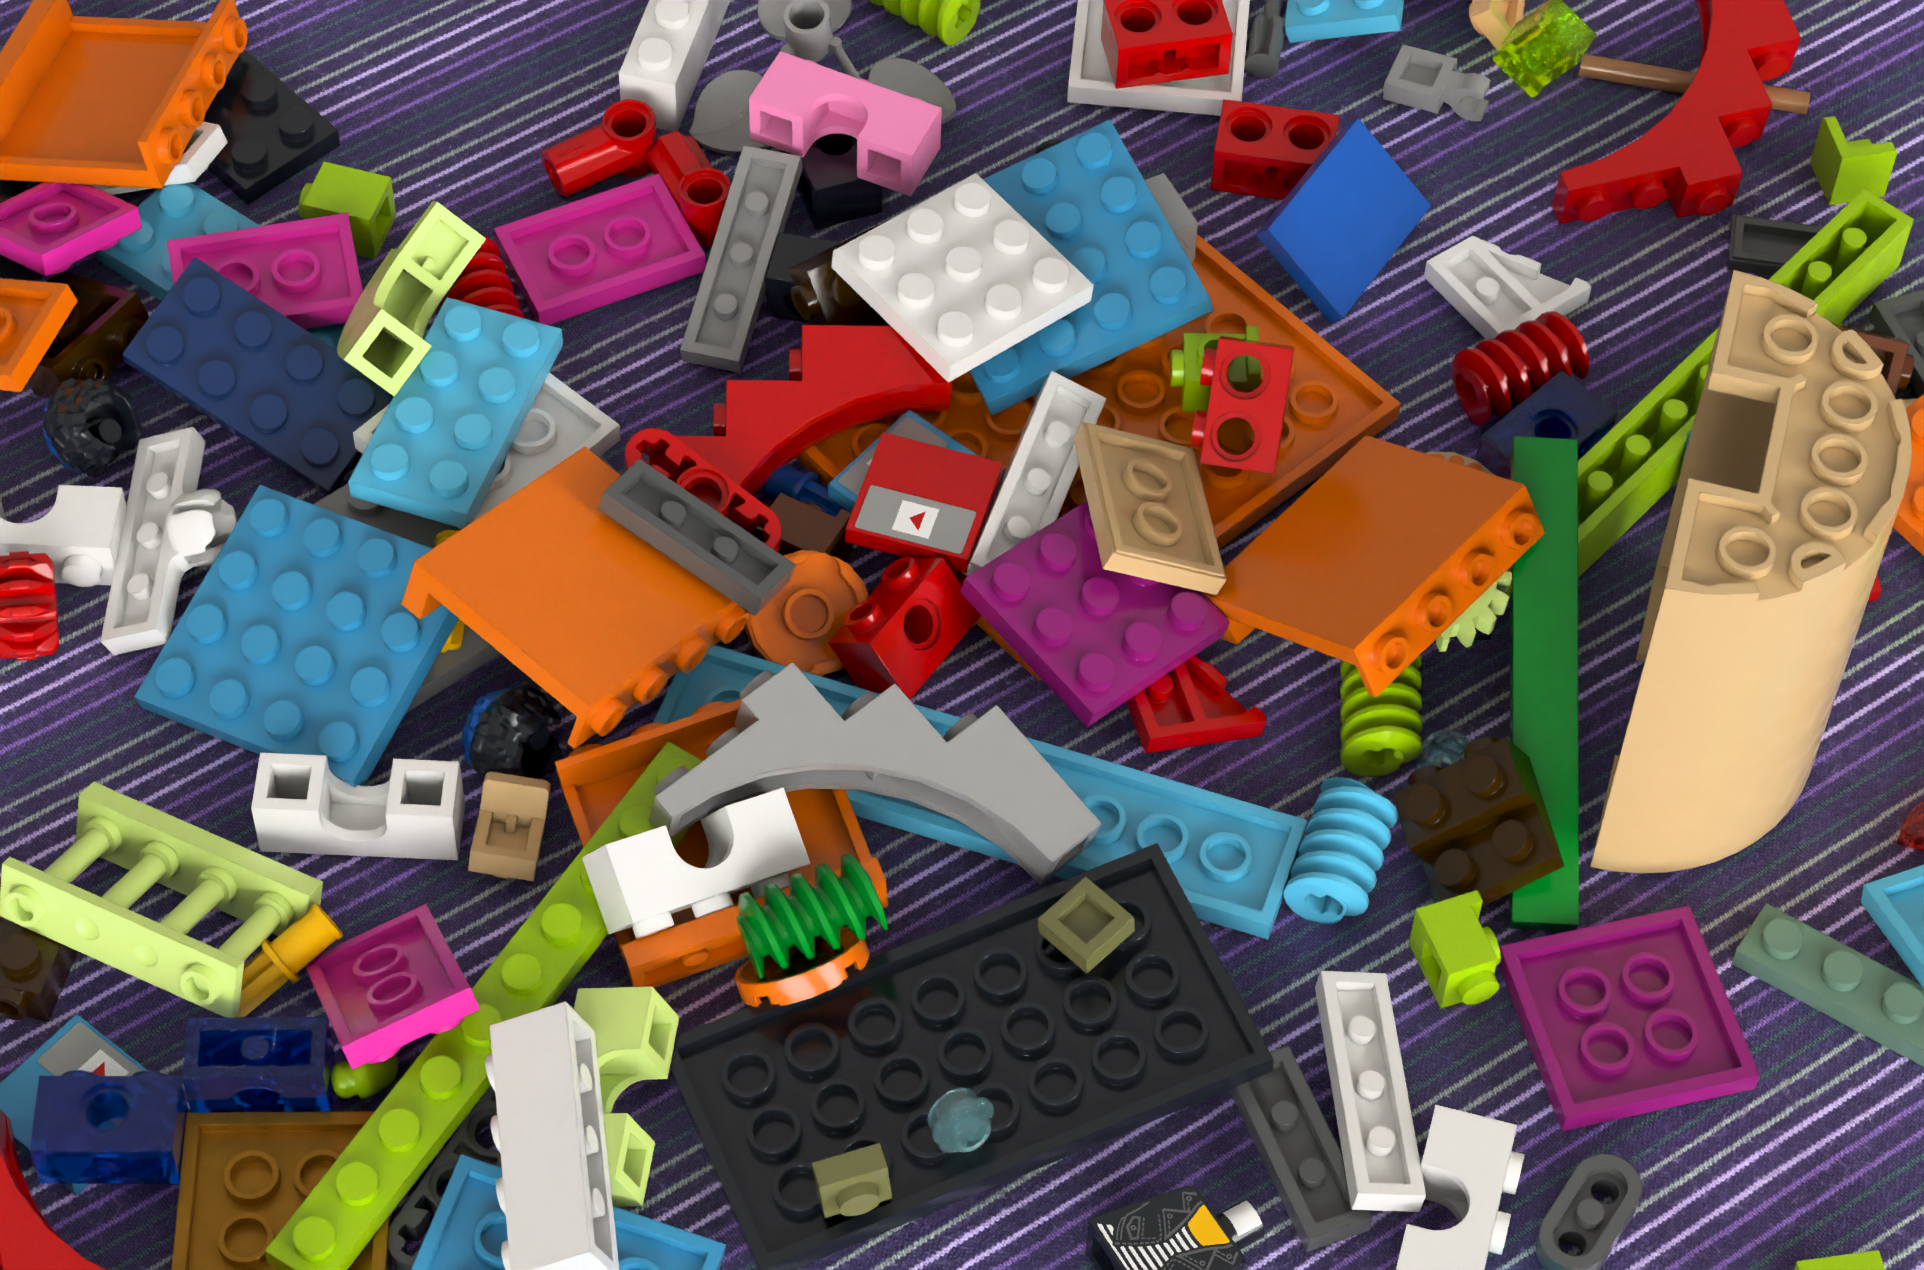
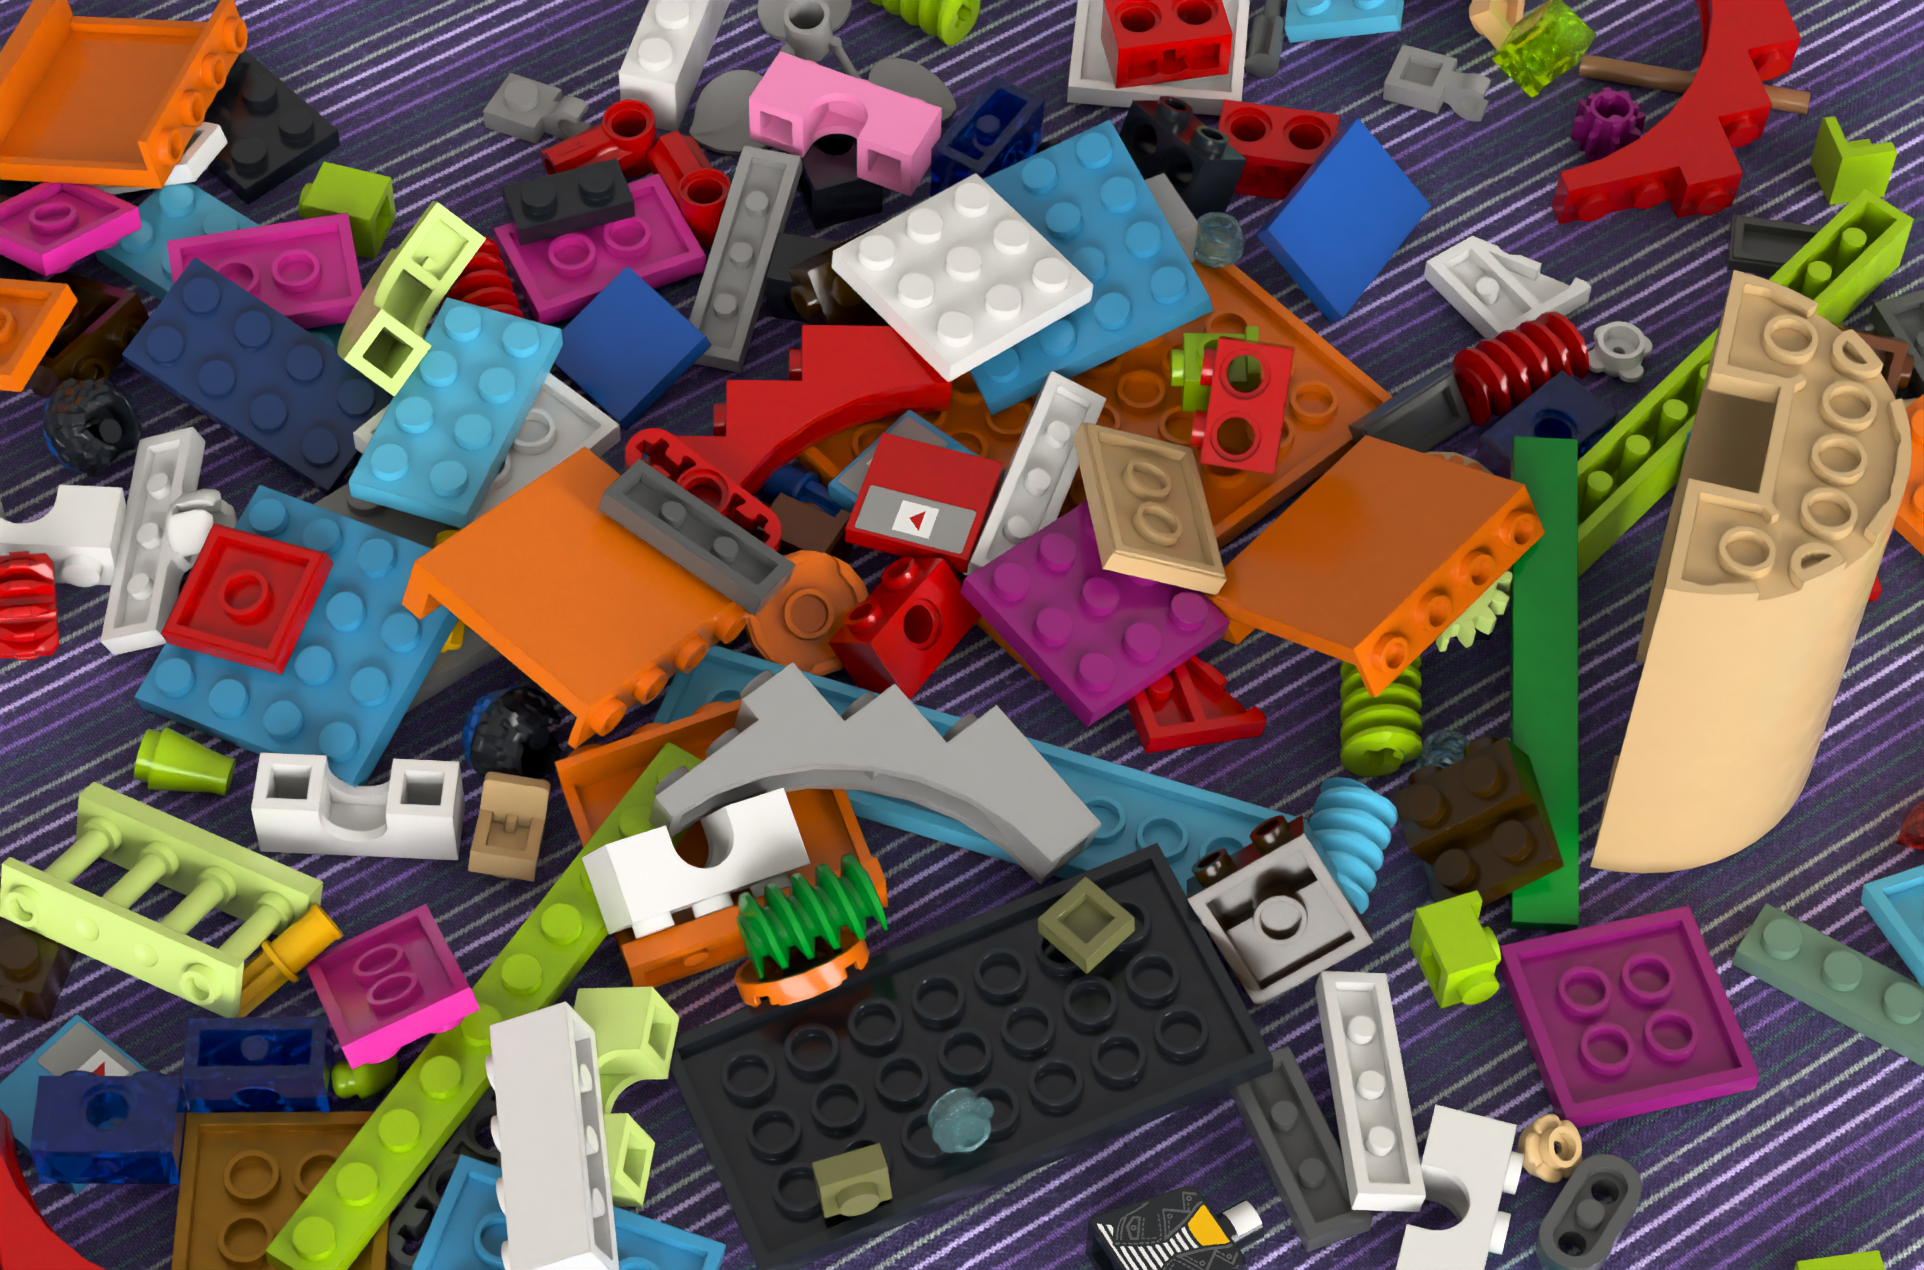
none -> lime cone [134,727,236,796]
none -> red tile [161,523,333,675]
none -> light grey plate [483,73,591,144]
none -> black plate [502,158,635,246]
none -> blue tile [554,266,712,431]
none -> clear blue brick [930,75,1045,197]
none -> black brick [1119,96,1247,222]
none -> plate [1187,815,1374,1007]
none -> clear light blue plate [1194,212,1245,268]
none -> dark grey tile [1348,367,1472,453]
none -> tan plate [1518,1114,1582,1183]
none -> magenta gear [1570,87,1646,162]
none -> white plate [1588,321,1652,382]

